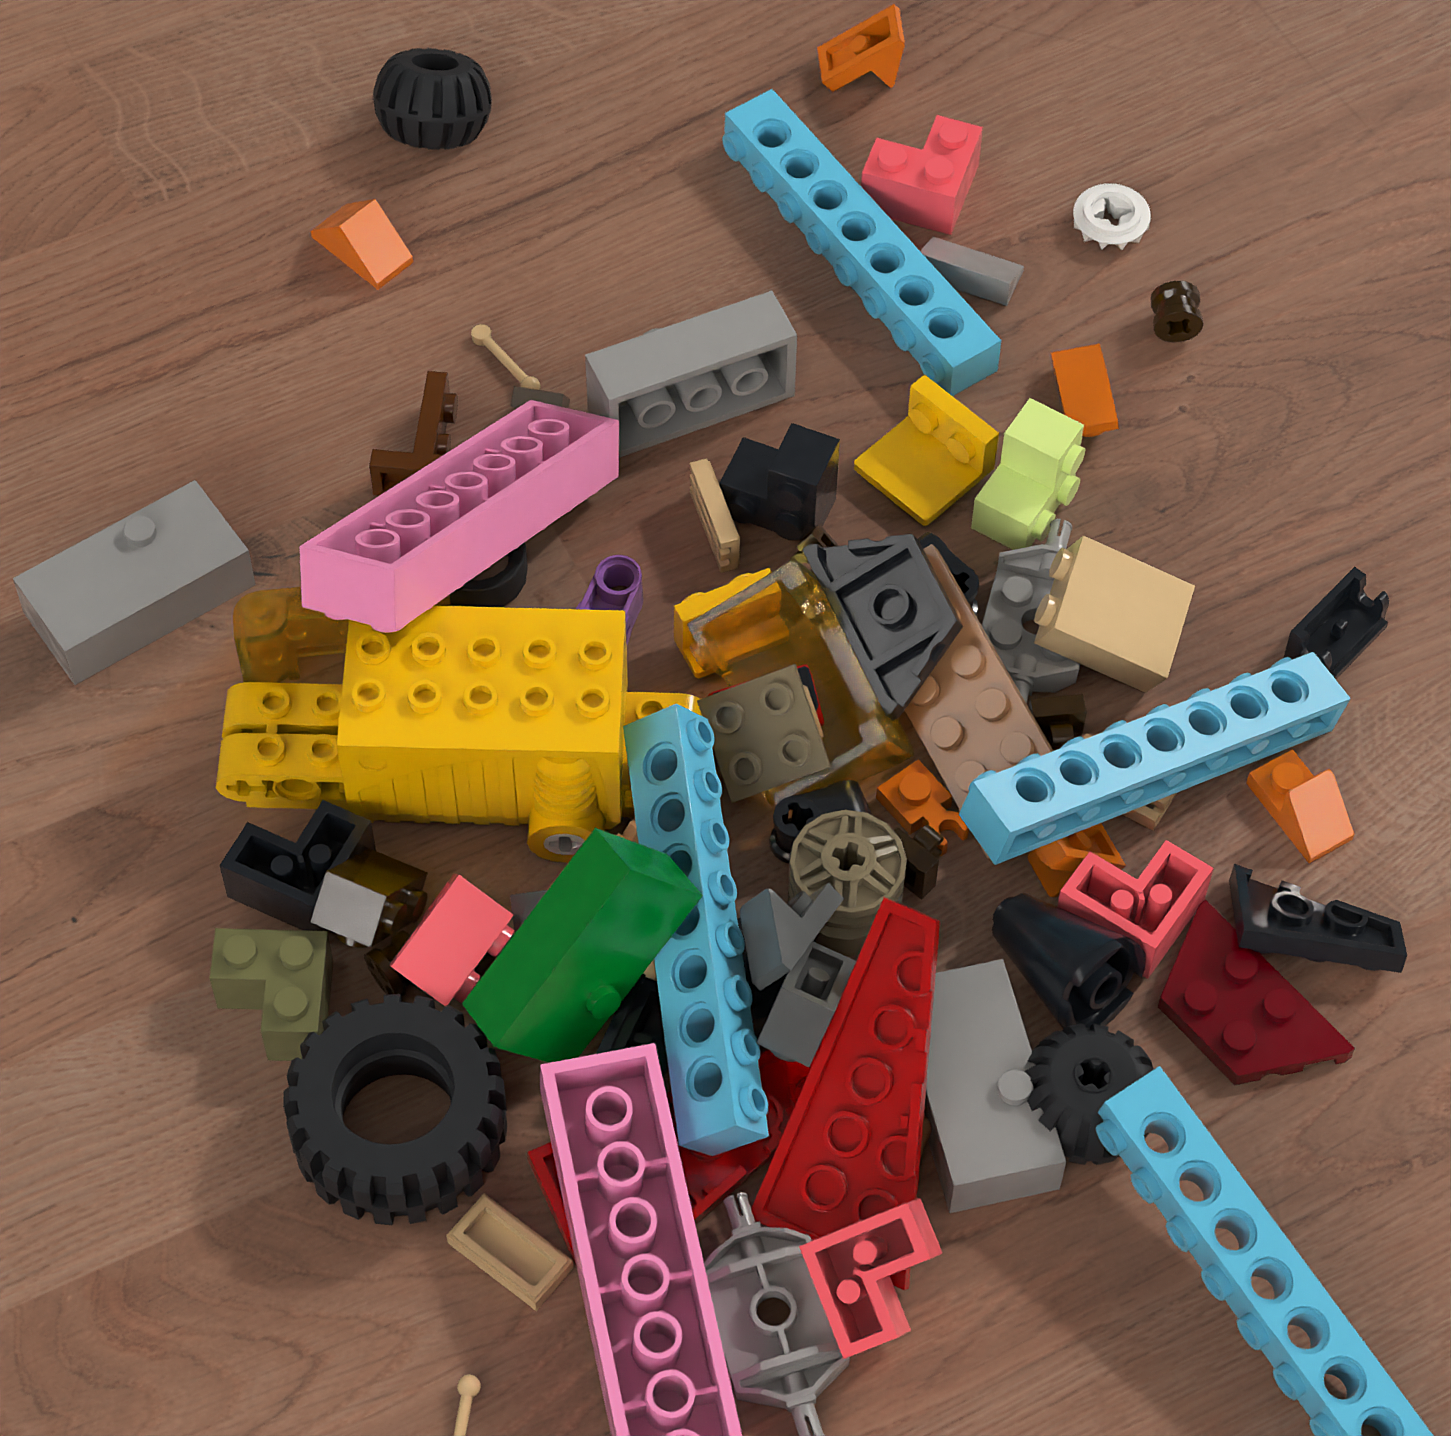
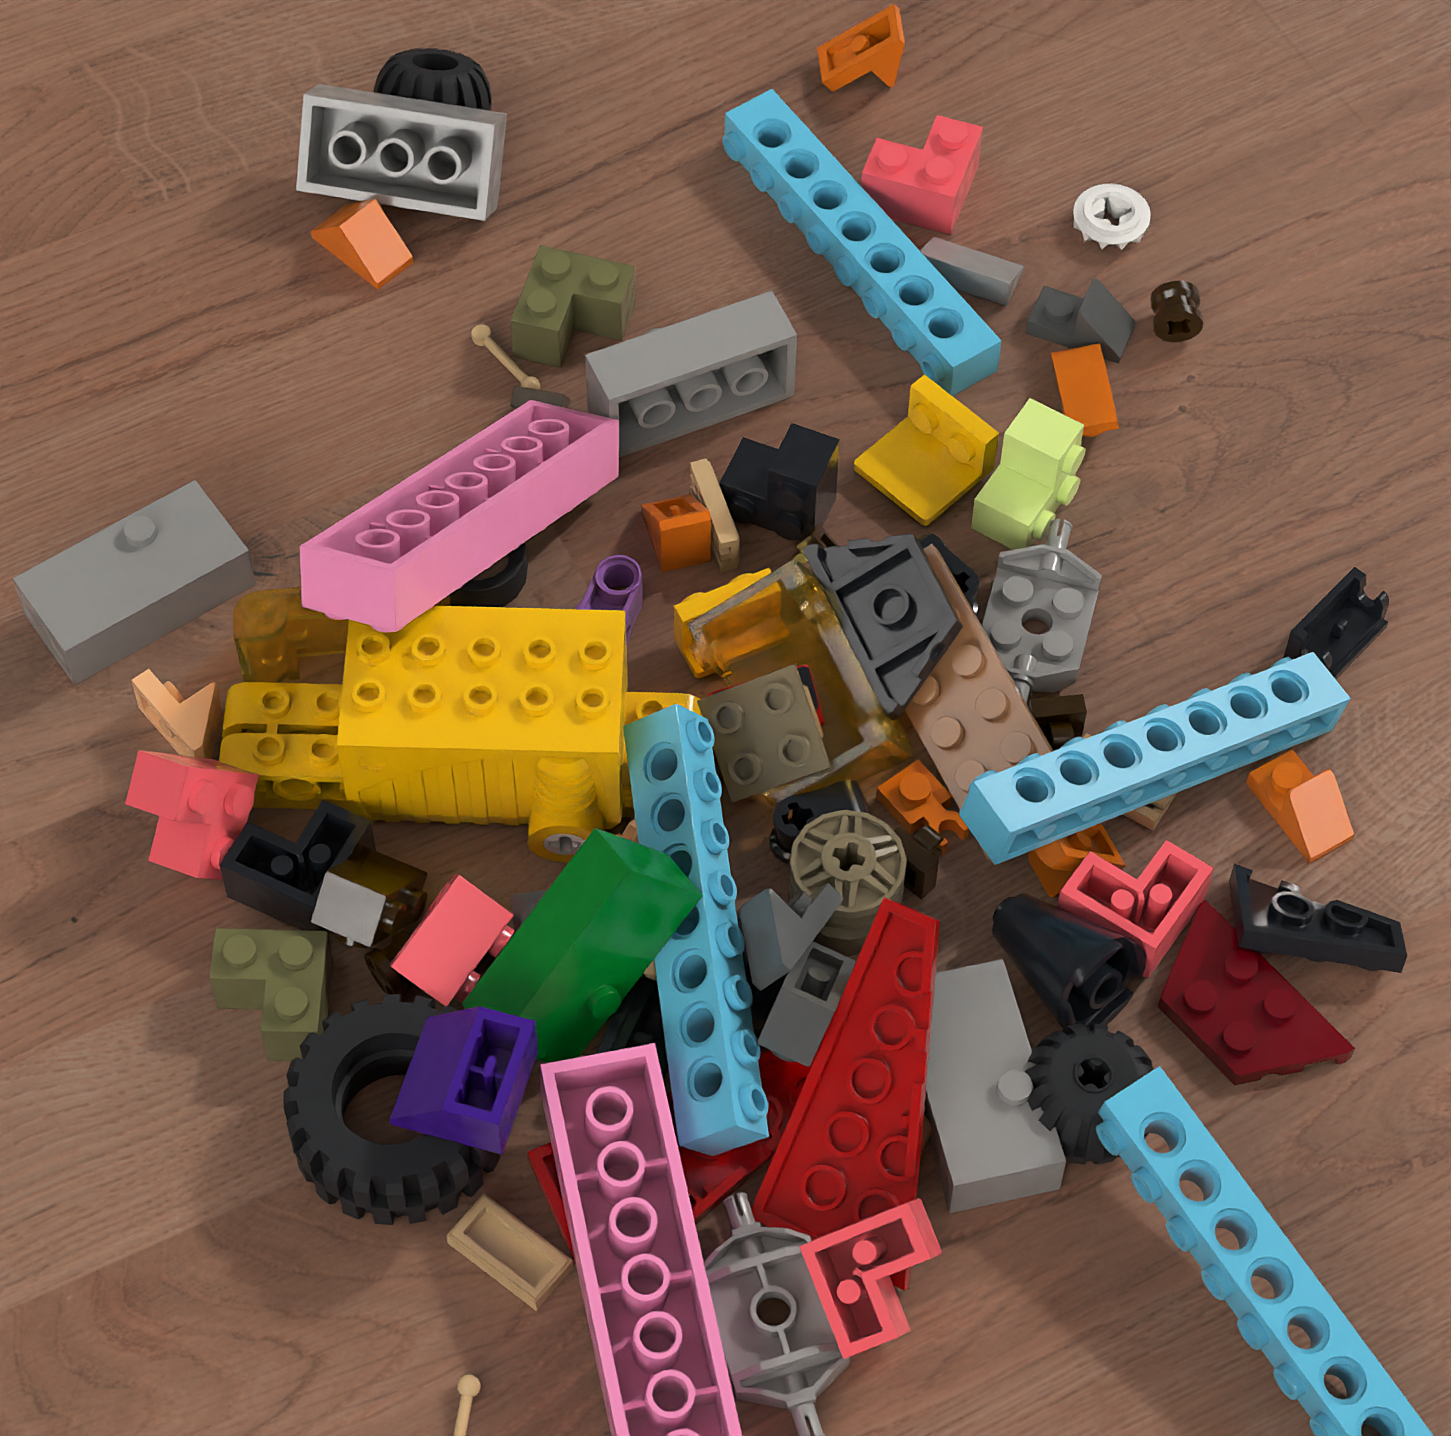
reddish brown bracket [369,371,458,496] -> none
tan brick [1034,535,1195,693] -> none
none -> coral brick [125,750,259,880]
none -> light nougat slope [131,669,221,759]
none -> light grey brick [296,84,507,221]
none -> dark purple slope [390,1006,538,1155]
none -> olive brick [510,245,636,368]
none -> orange slope [641,494,711,572]
none -> dark grey slope [1026,278,1136,364]

